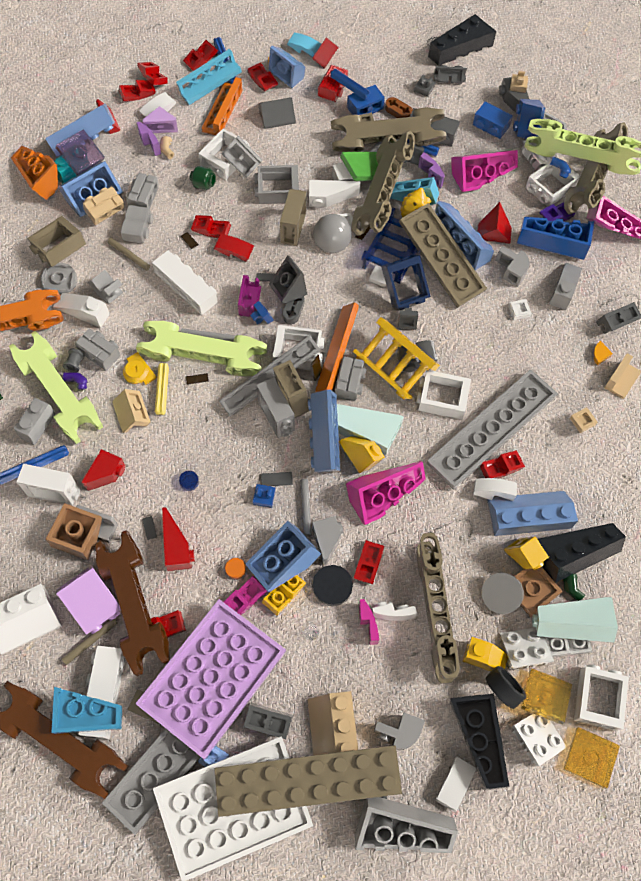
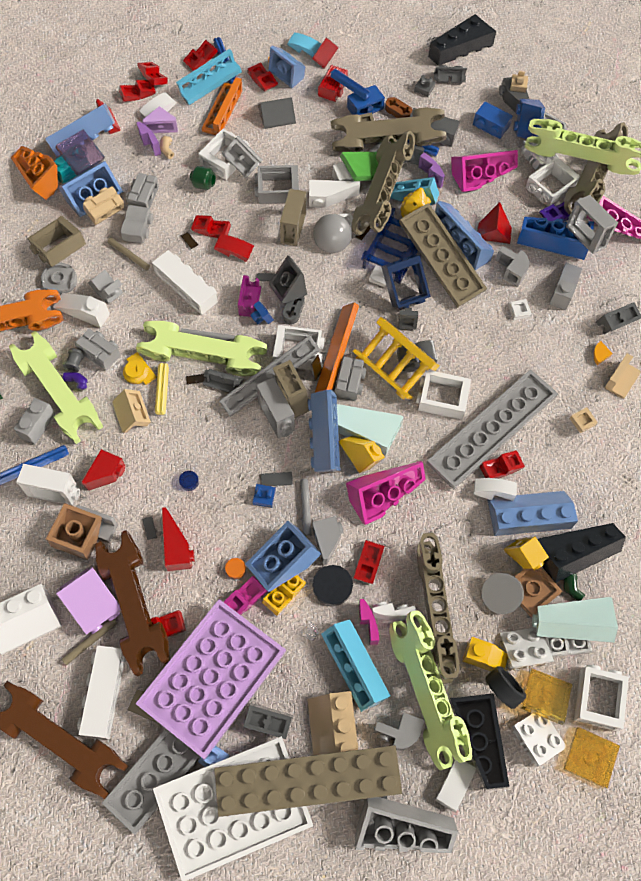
dark azure wing [52,687,122,734] -> none
blue arm [550,157,571,178] -> none
none -> dark grey hinge [203,369,244,393]
none -> medium azure brick [321,620,390,712]
none -> yellowish green piece [389,611,472,770]
none -> light grey window [566,195,618,254]

